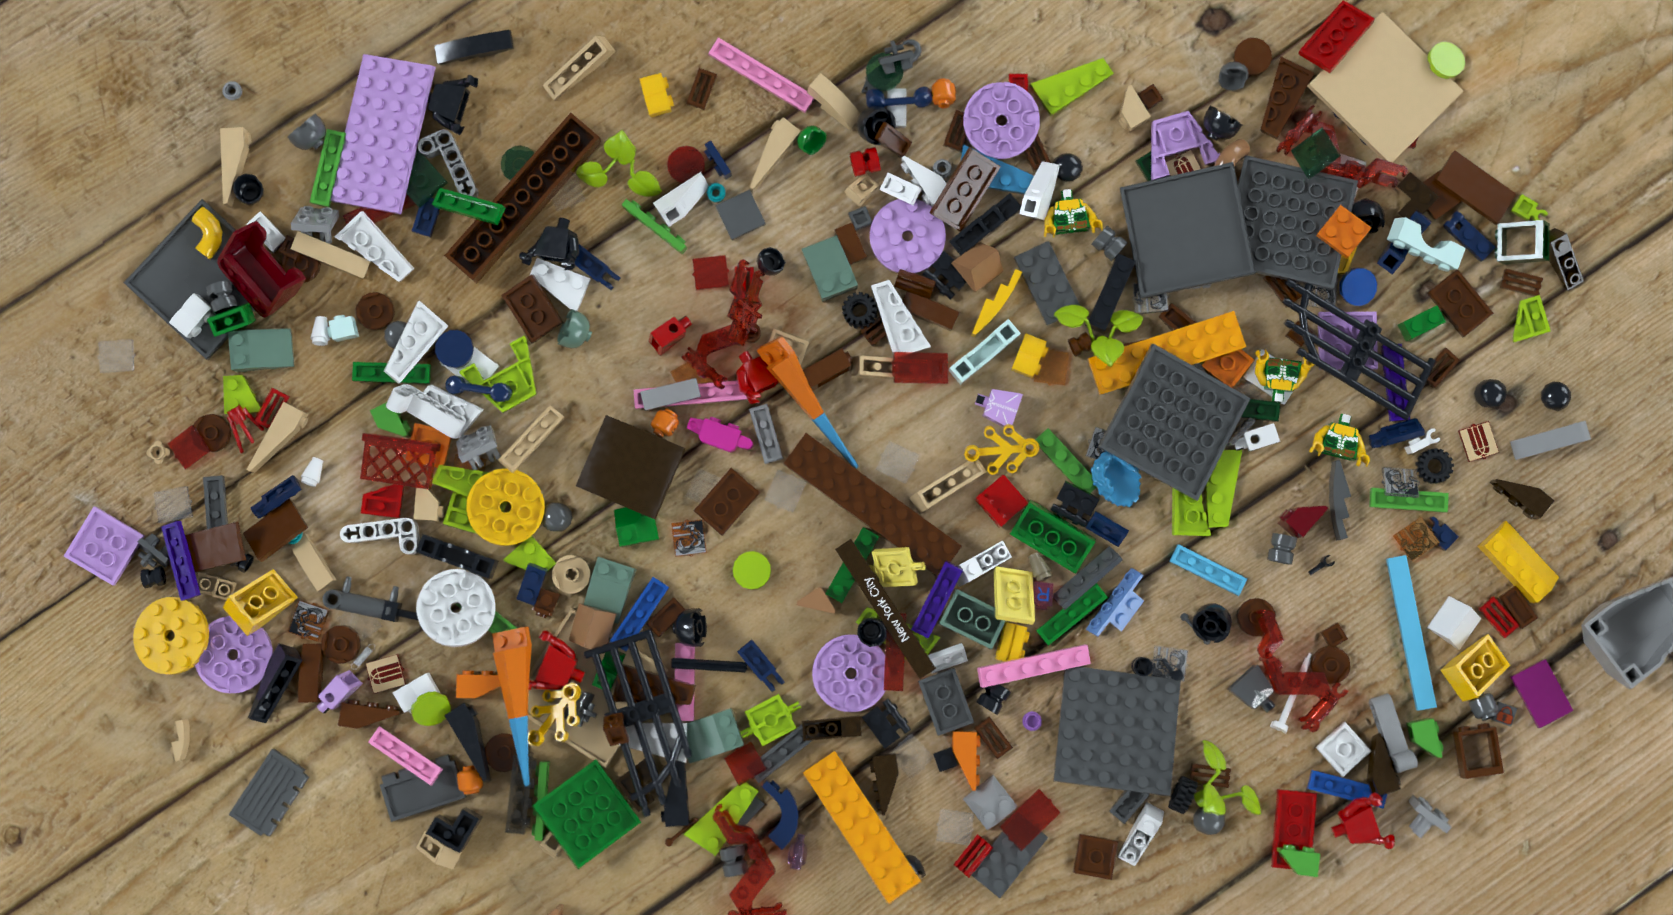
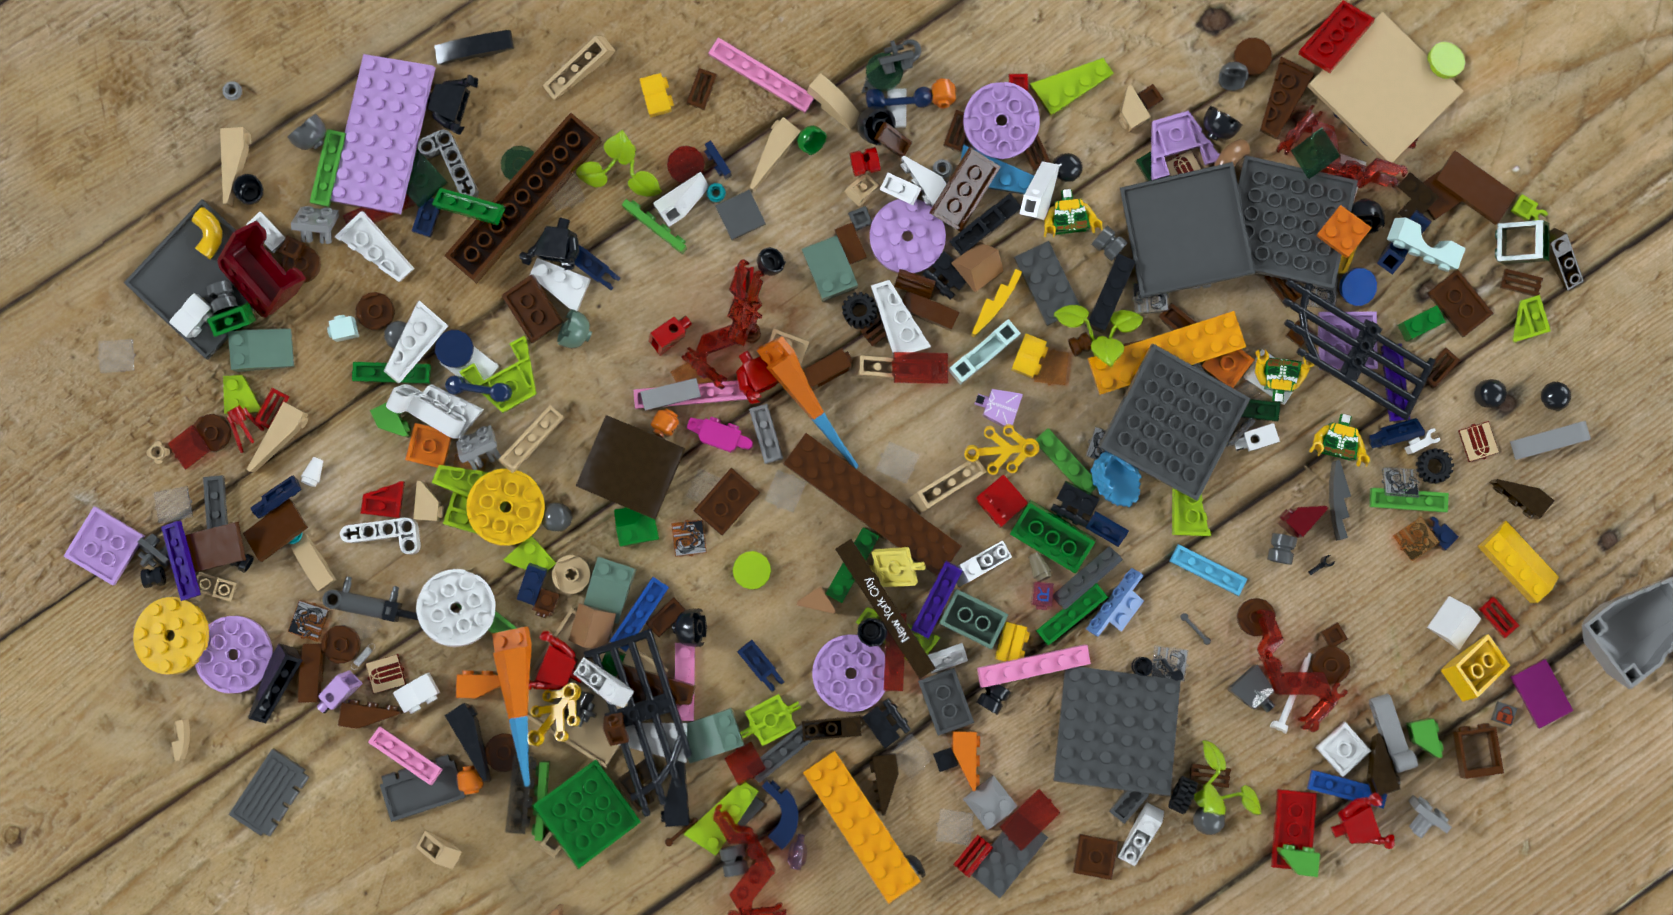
yellow slope [223,569,298,636] -> none
tan tile [290,231,370,279] -> none
white cone [310,316,330,346] -> none
clear red fence [360,433,440,490] -> none
lime tile [411,691,451,726] -> none
black arch [416,534,499,579] -> none
black brick [426,807,483,853] -> none
black axle [671,658,747,673] -> none
clear red piece [692,255,729,290] -> none
reddish brown tile [974,716,1013,759] -> none
light yellow plate [993,566,1035,625] -> none
medium lavender plate [1022,711,1042,731] -> none
black cylinder [1192,603,1232,643] -> none
lime wing [1205,450,1242,528] -> none
medium azure tile [1386,555,1437,711] -> none
dark blue plate [1443,211,1495,262] -> none
dark grey head [1469,692,1499,721] -> none
reddish brown tile [1499,586,1538,629] -> none
none -> white slope [574,657,634,708]

